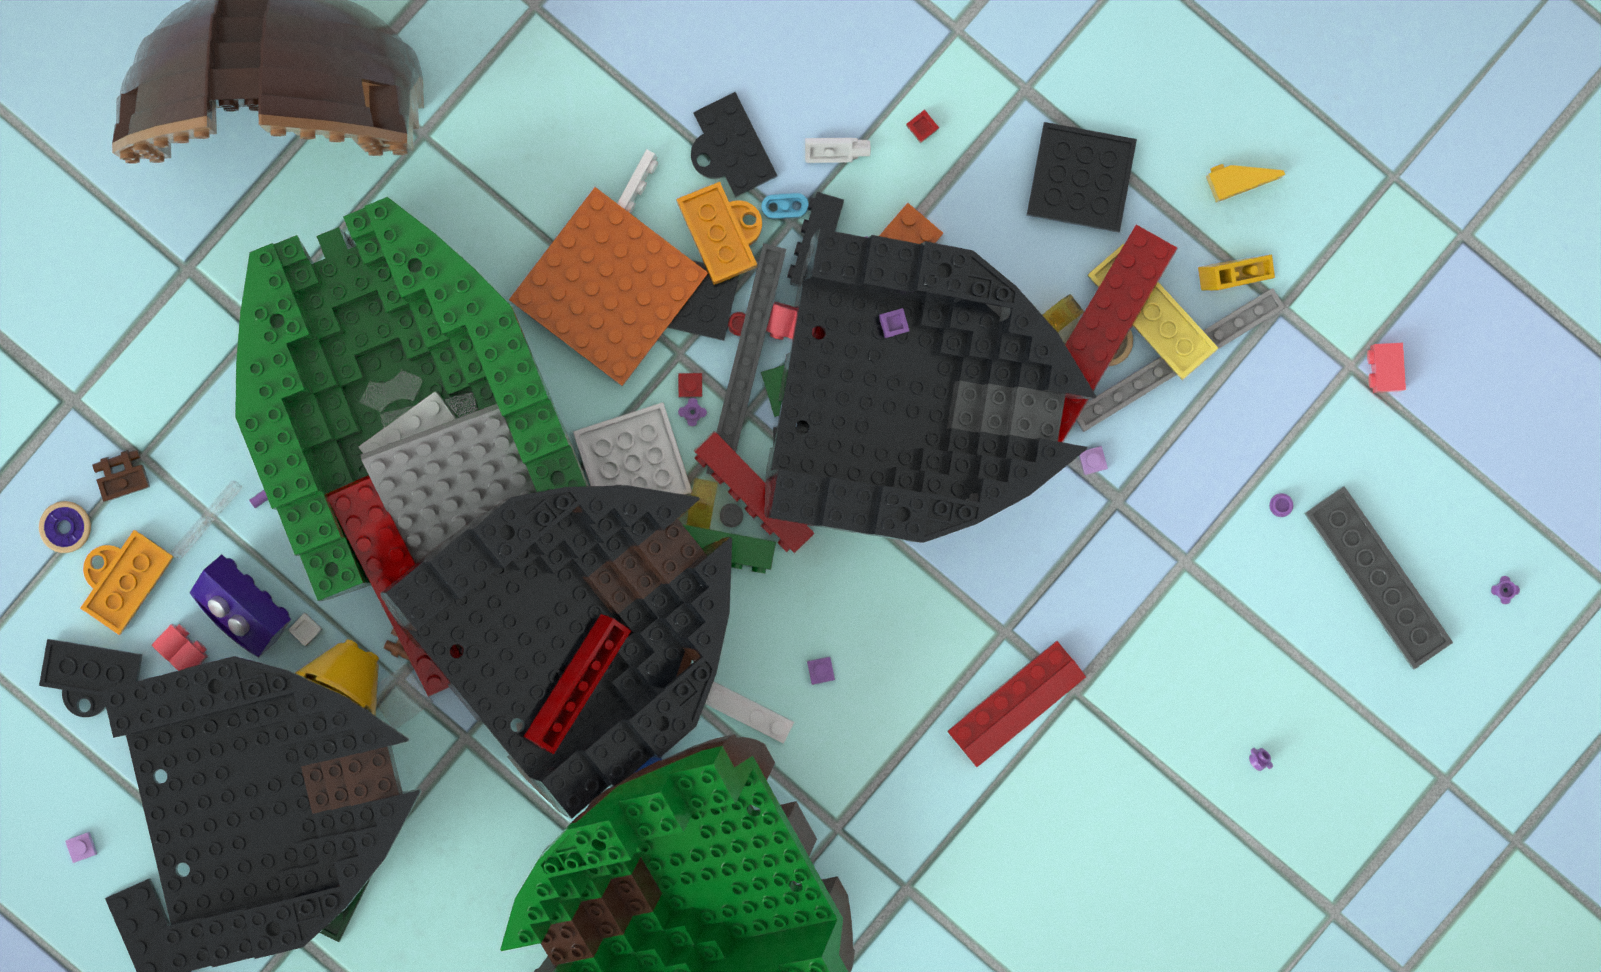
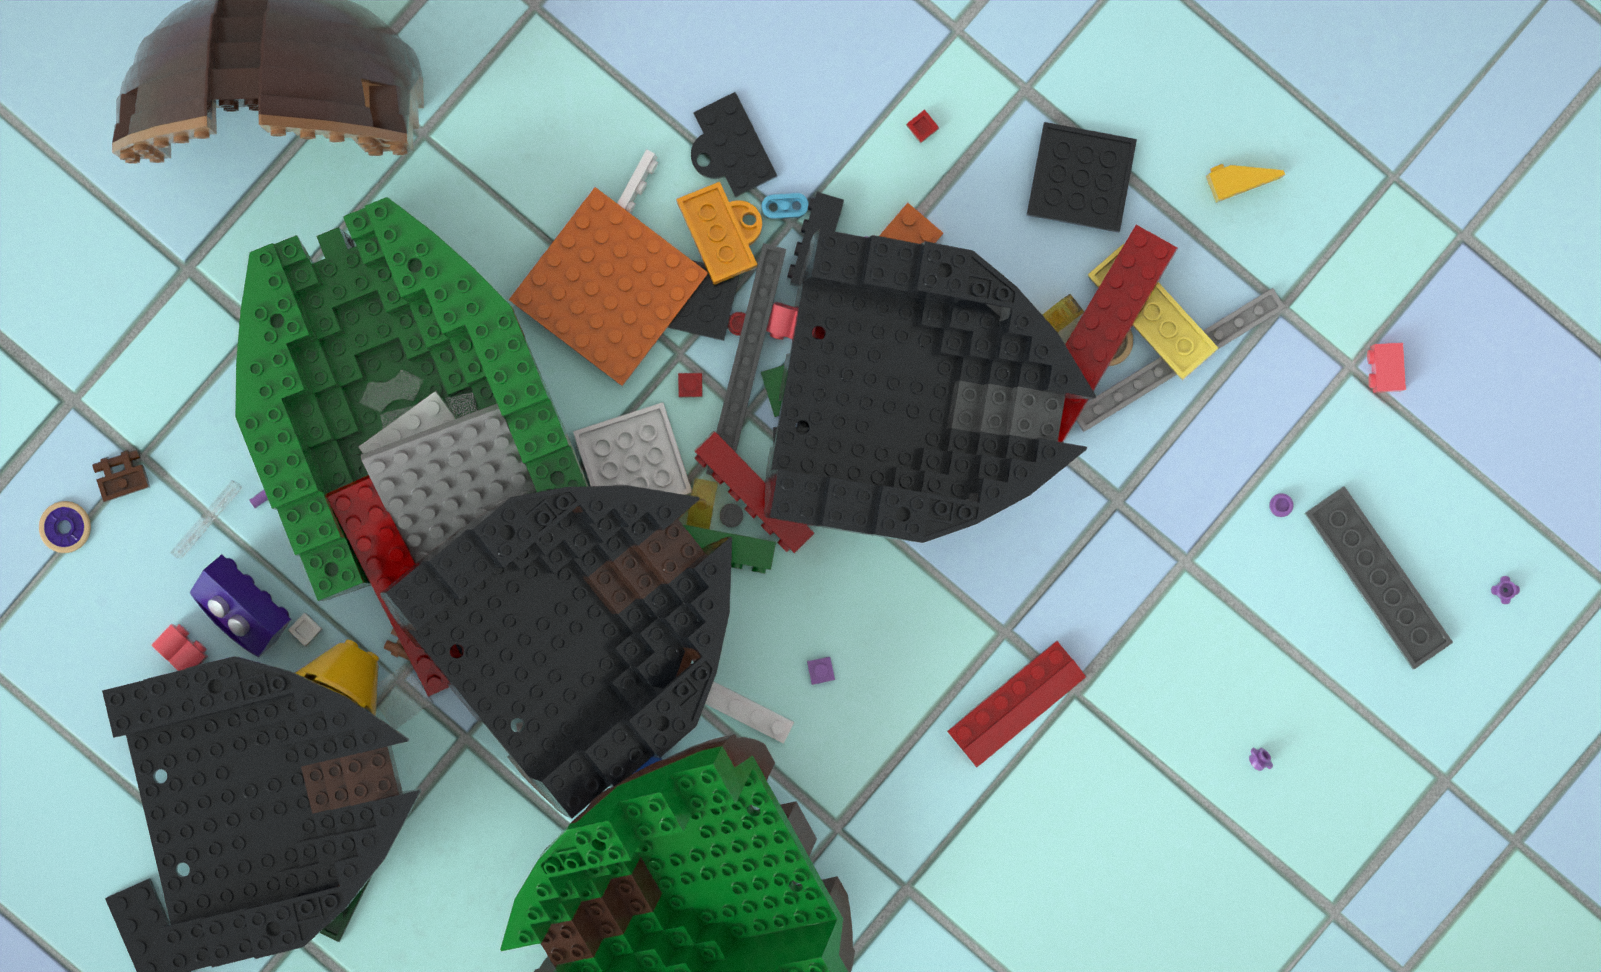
black plate [39,639,143,717] -> none
lavender plate [65,832,97,863] -> none
light orange plate [80,530,175,635] -> none
red brick [524,614,631,754] -> none
medium lavender plate [678,398,707,426] -> none
white hinge [805,138,871,163] -> none
medium lavender plate [879,308,909,338] -> none
lavender plate [1079,446,1108,475] -> none
yellow slope [1198,255,1275,290] -> none

